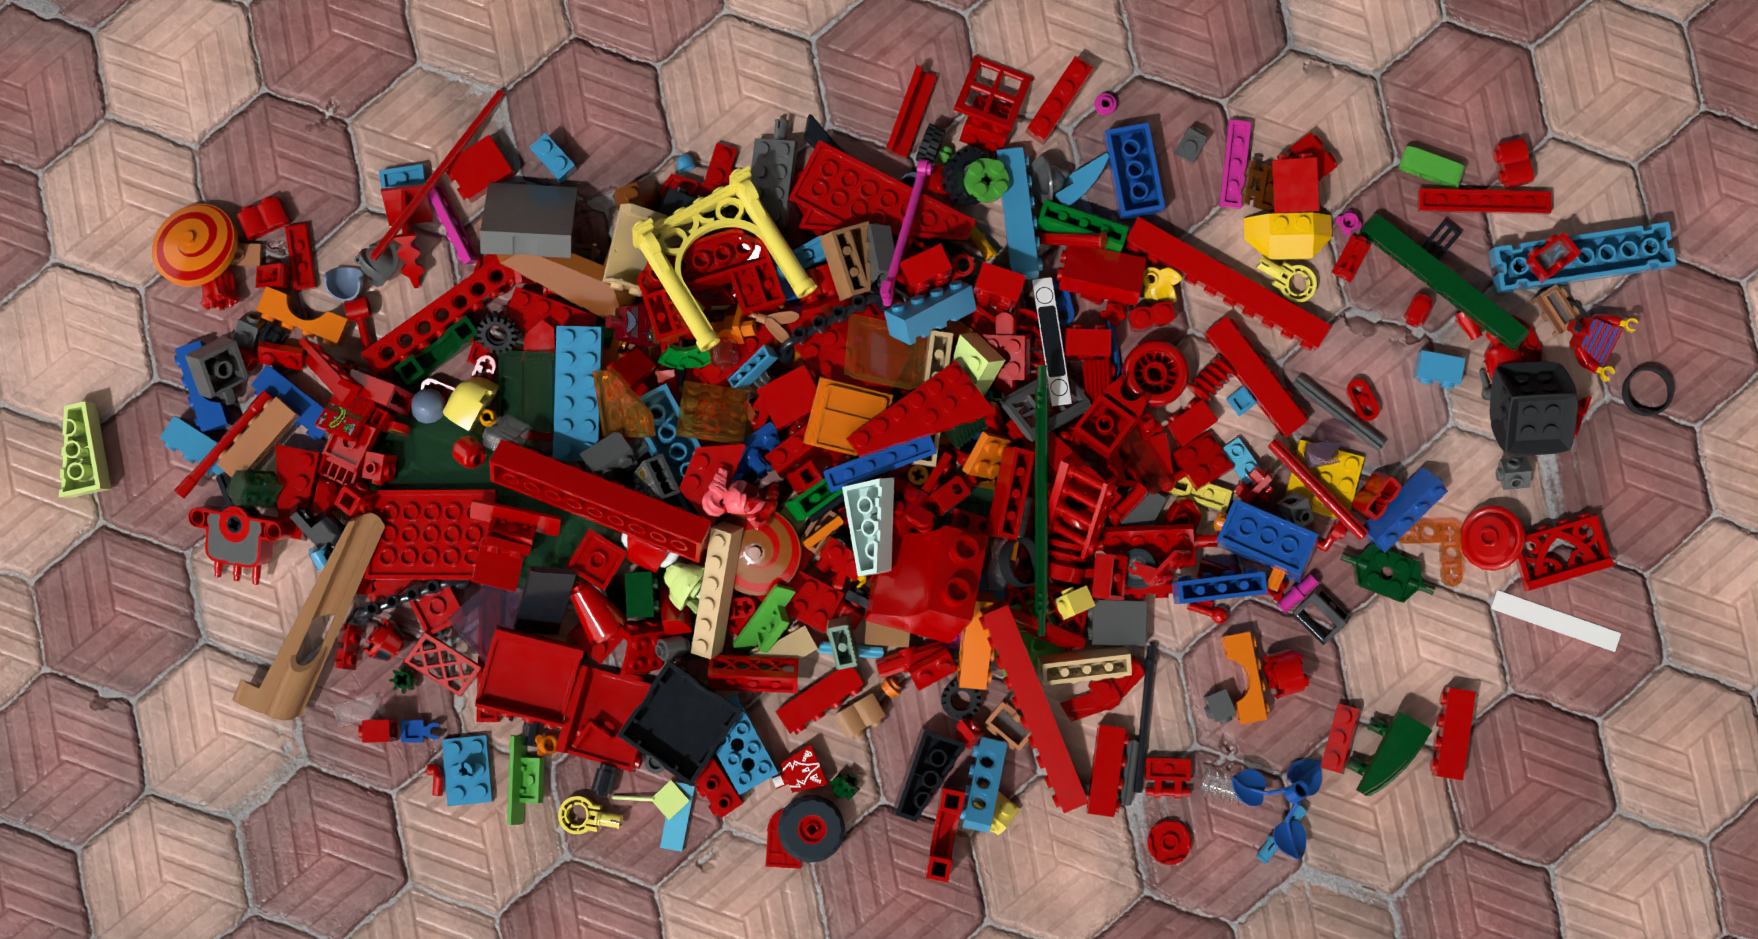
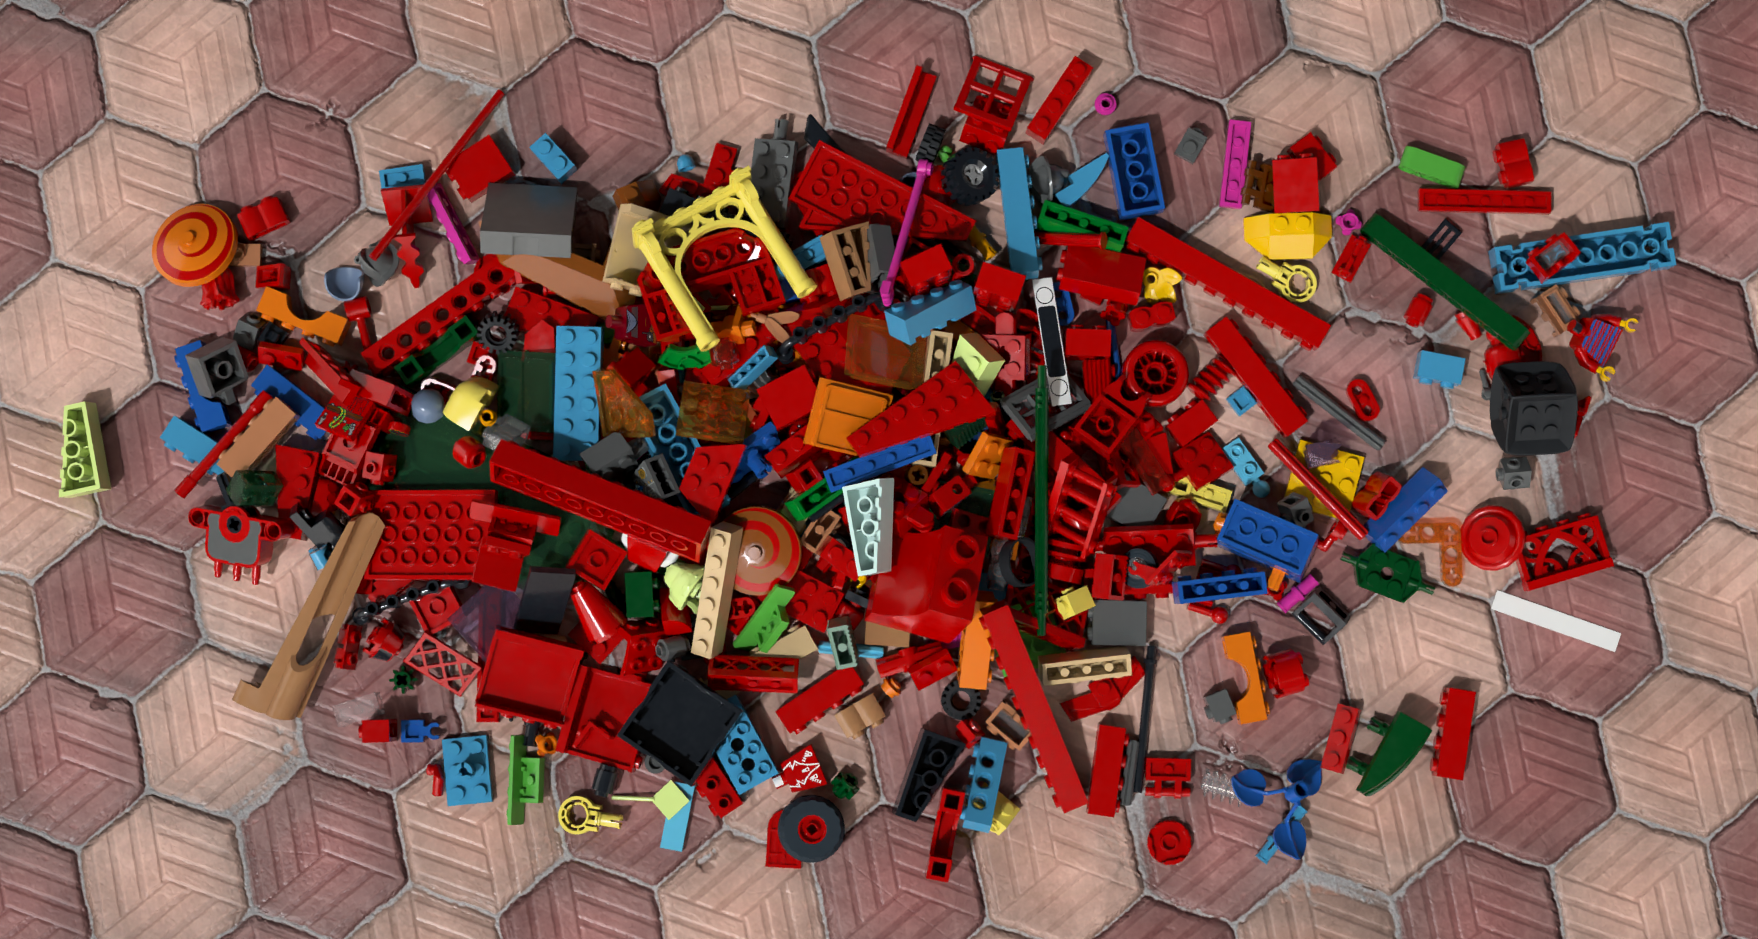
red tile [285,223,317,292] -> none
hair [702,468,779,530] -> none
orange tile [803,516,844,549] -> none
bright green plate [964,158,1009,203] -> none
red plate [1107,482,1148,527] -> none
red hips [1234,466,1274,505] -> none
black tyre [1622,367,1674,416] -> none

